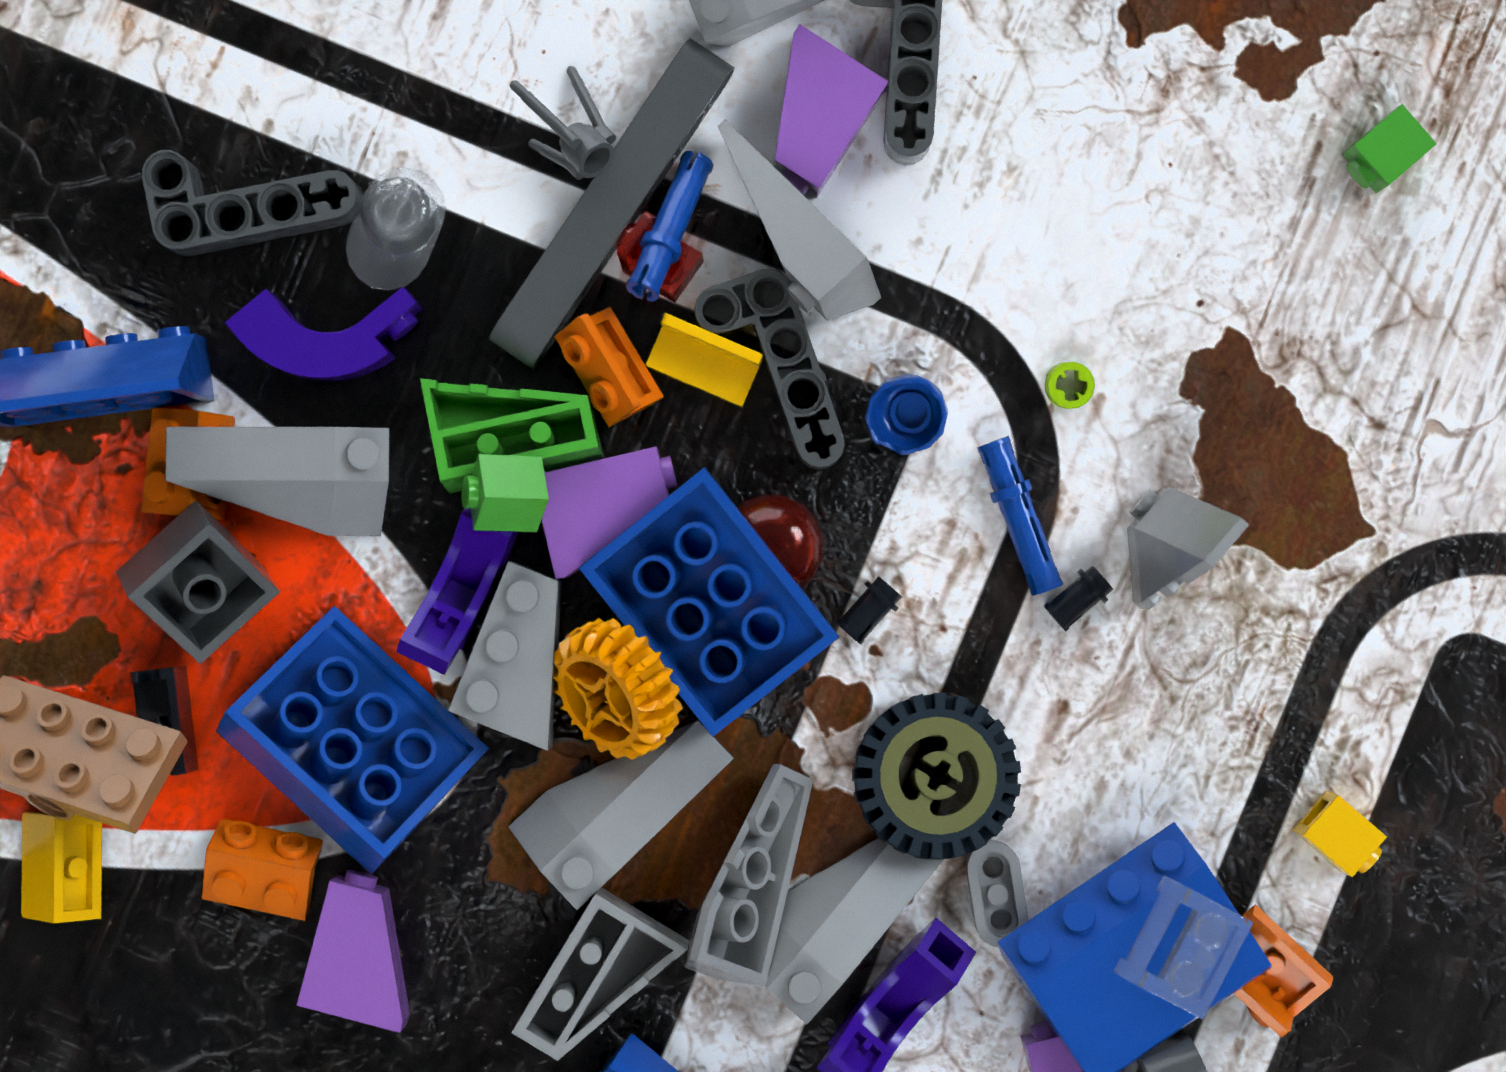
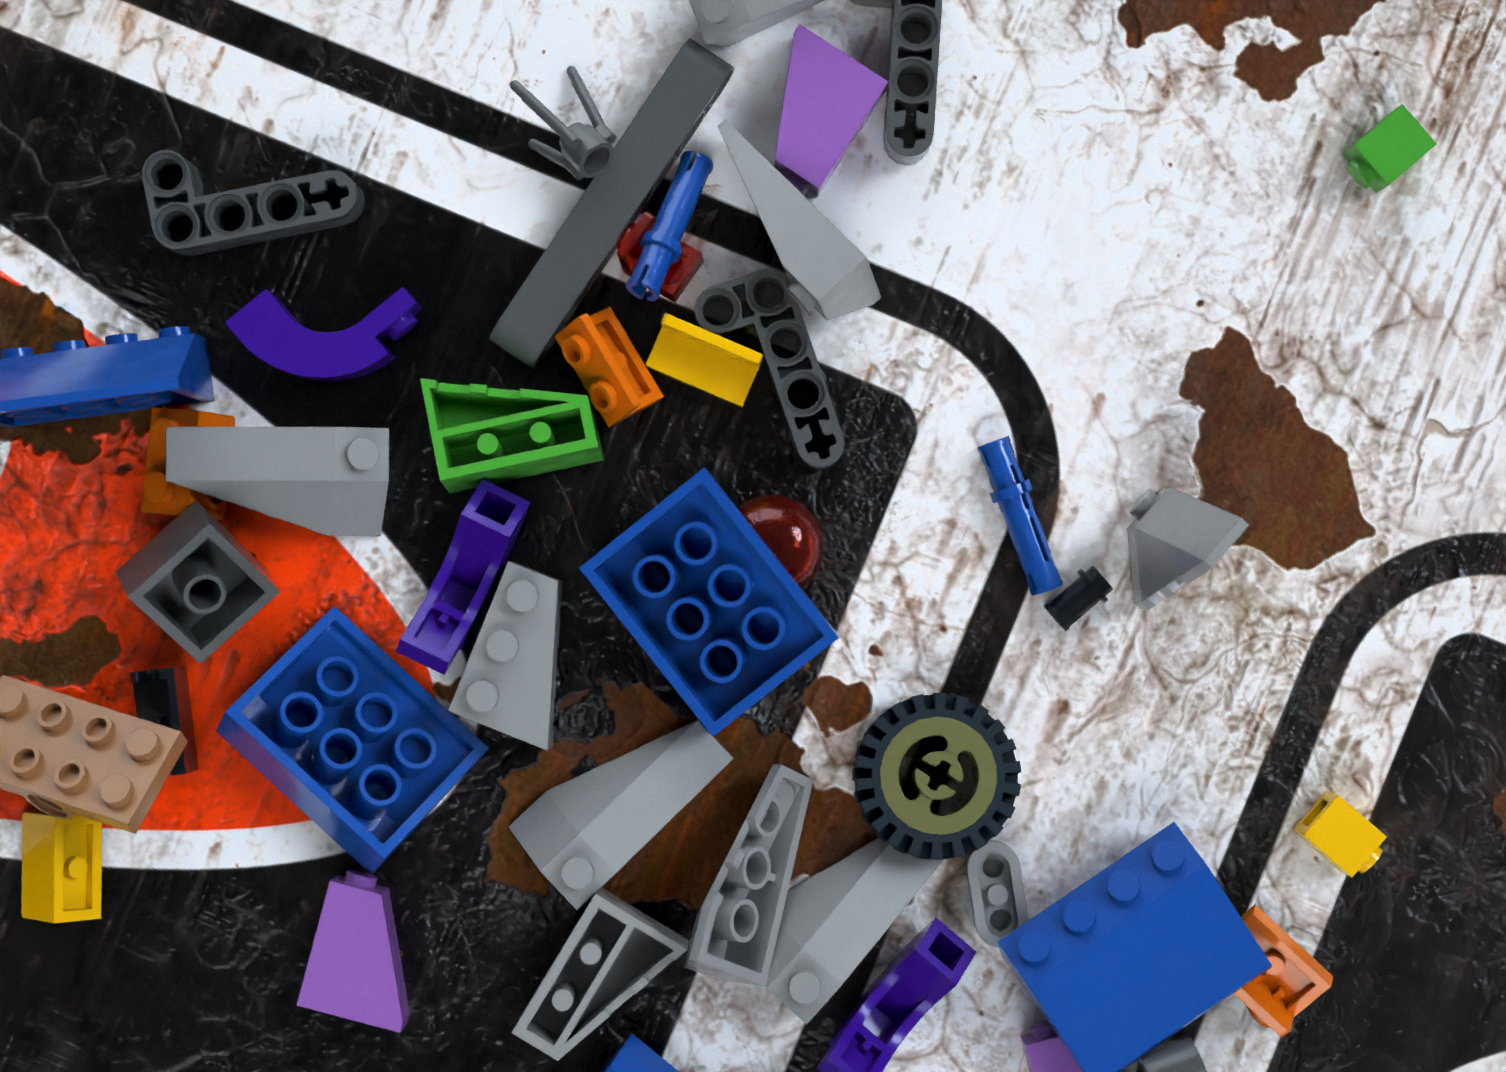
orange bracket [202,819,323,921] -> none
clear piece [346,167,446,291] -> none
bright green brick [462,454,549,532] -> none
medium lavender slope [542,446,677,580] -> none
light orange gear [553,618,683,760] -> none
black pin [836,576,902,645] -> none
blue hair [865,374,948,455] -> none
lime bush [1044,362,1095,409] -> none
clear plate [1113,875,1253,1020] -> none

